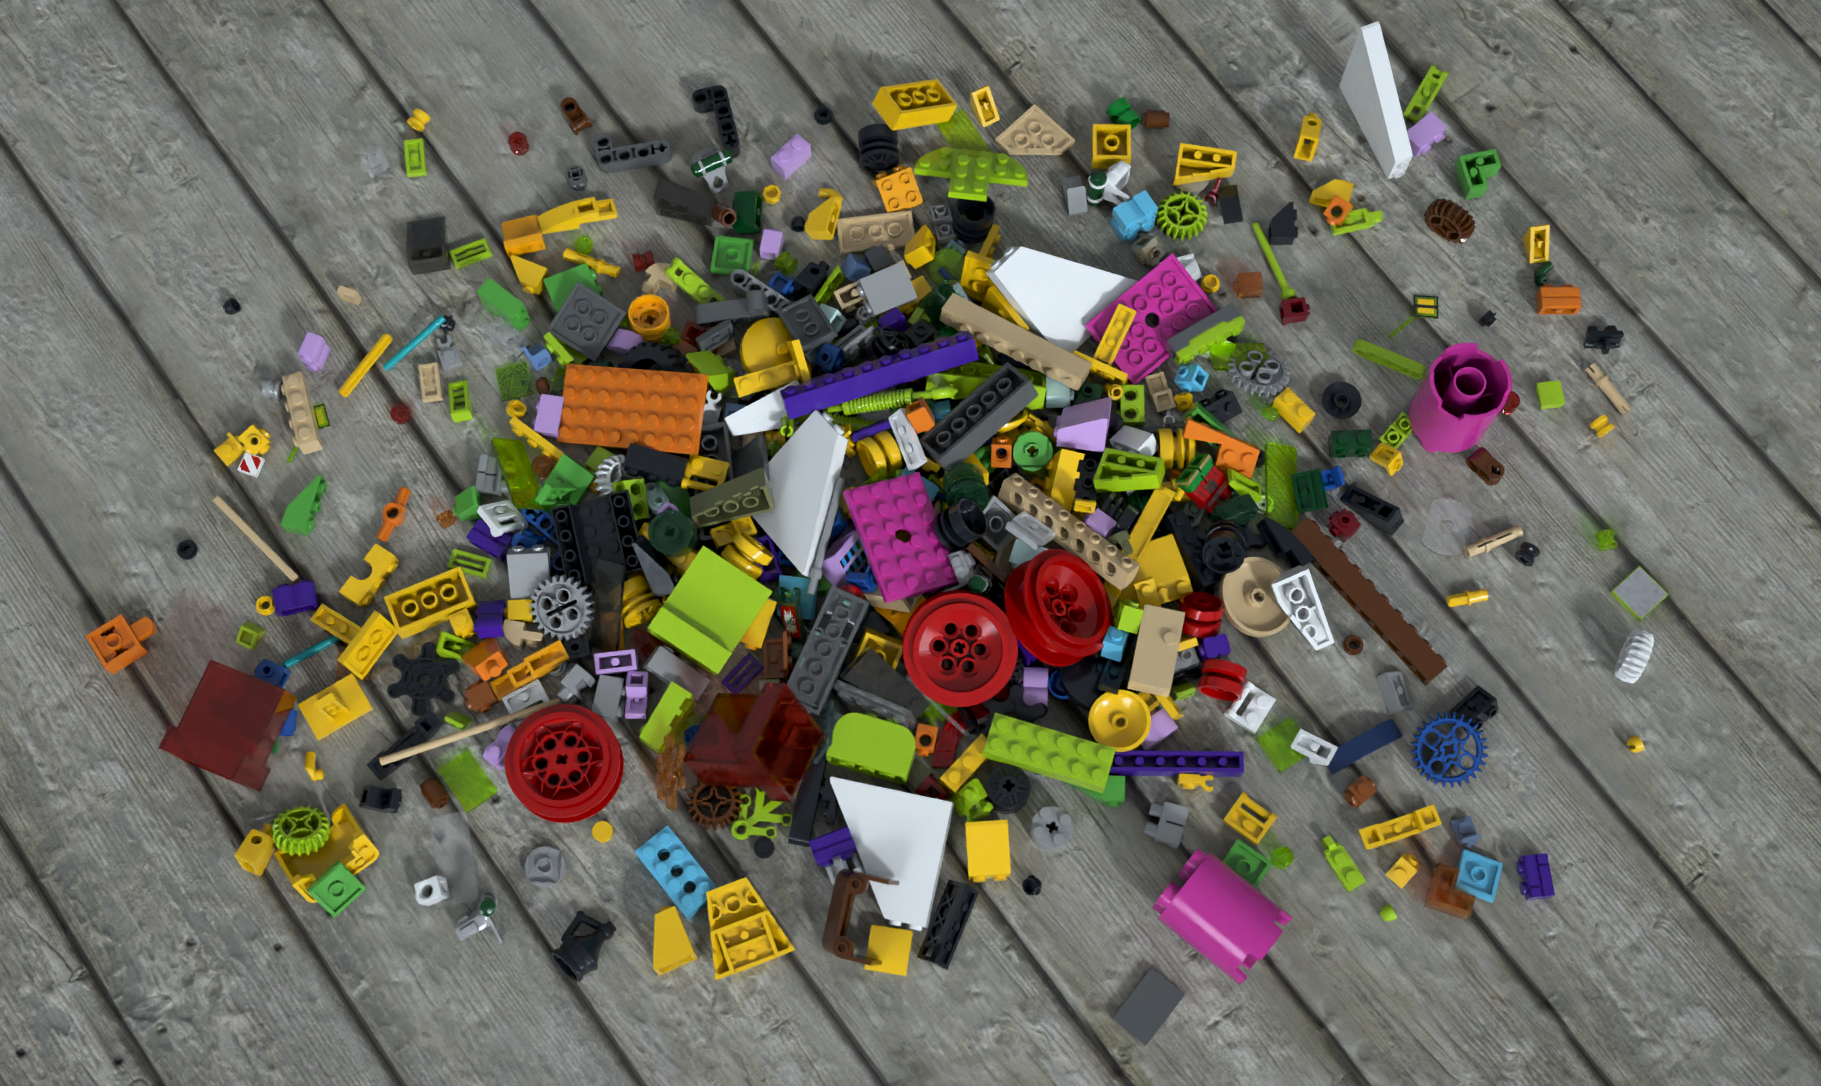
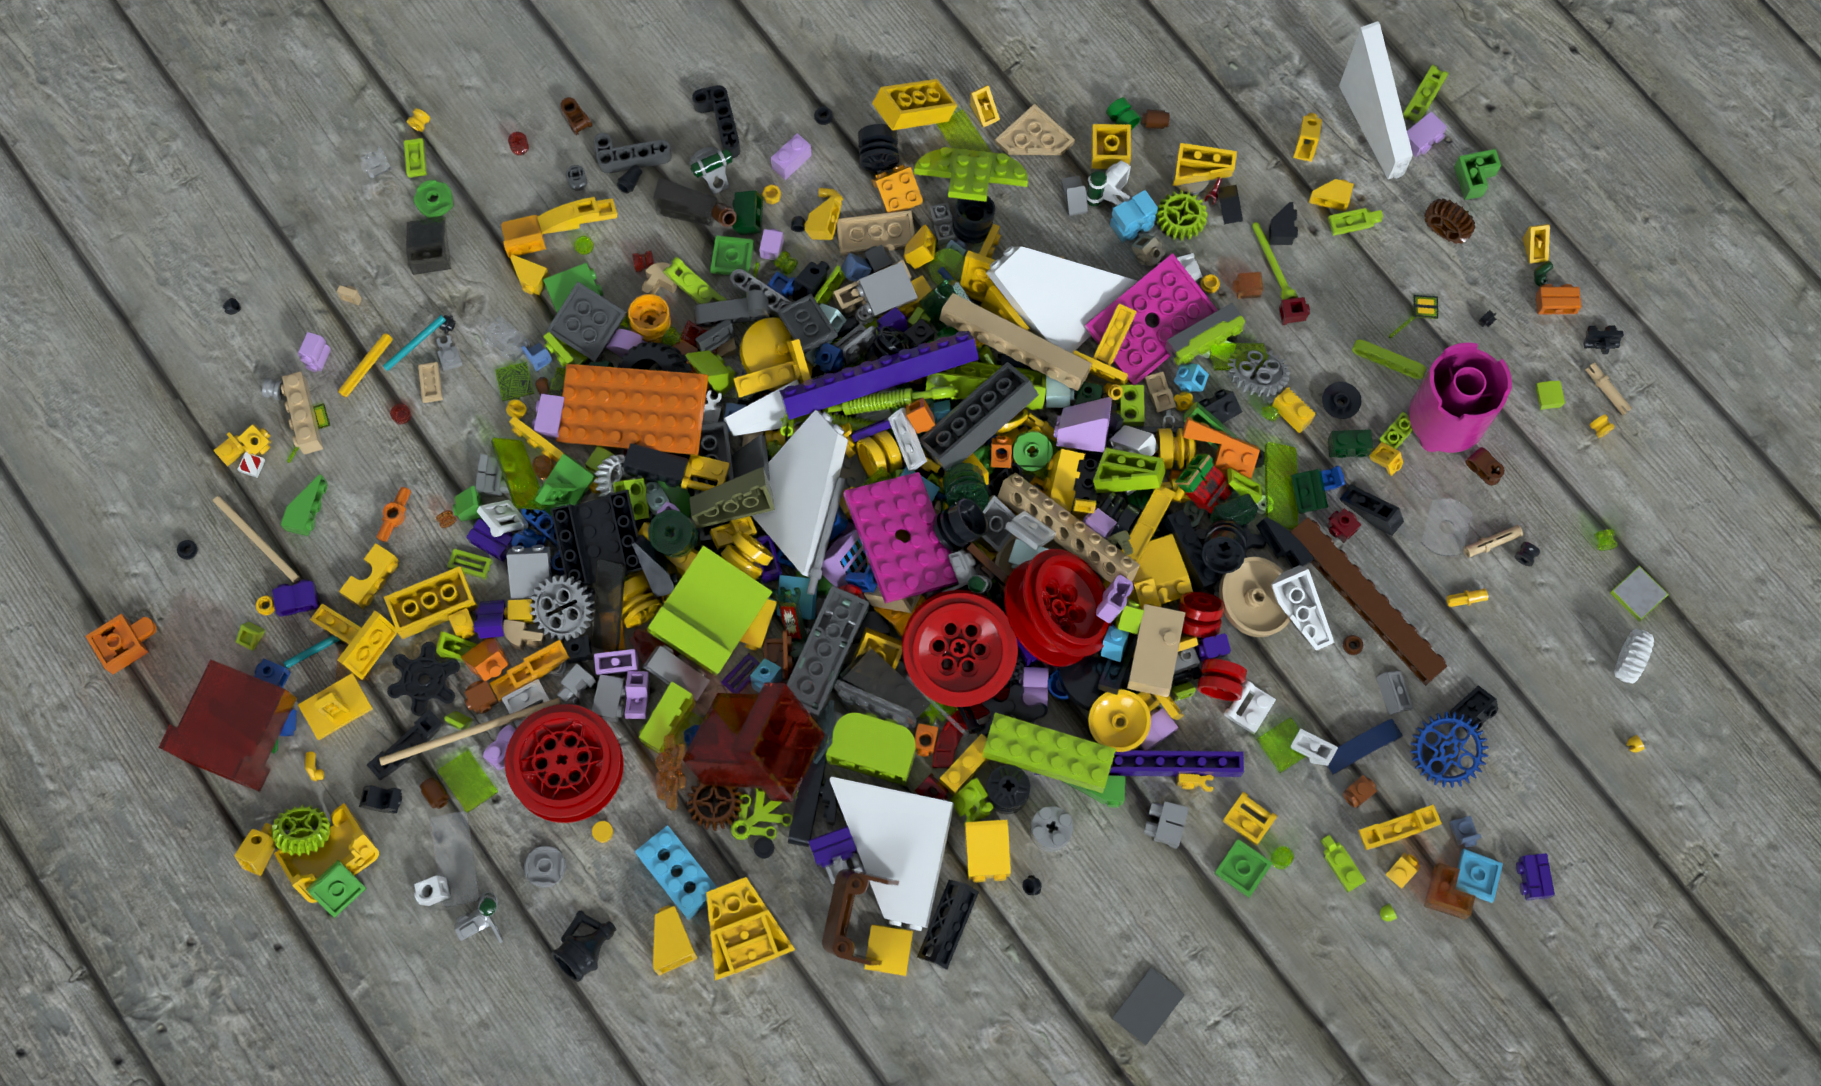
lime slope [448,380,473,423] -> none
lime tile [449,238,493,269] -> none
bright green brick [476,278,531,333] -> none
yellow pin [563,248,620,278] -> none
dark pink brick [1152,848,1293,985] -> none
orange brick [1323,195,1354,226] -> none
clear red wheel [1500,391,1520,415] -> none
none -> bright green plate [414,180,453,219]
none -> black cone [617,166,643,194]
none -> medium azure brick [750,658,783,696]
none -> lavender brick [1096,575,1133,623]

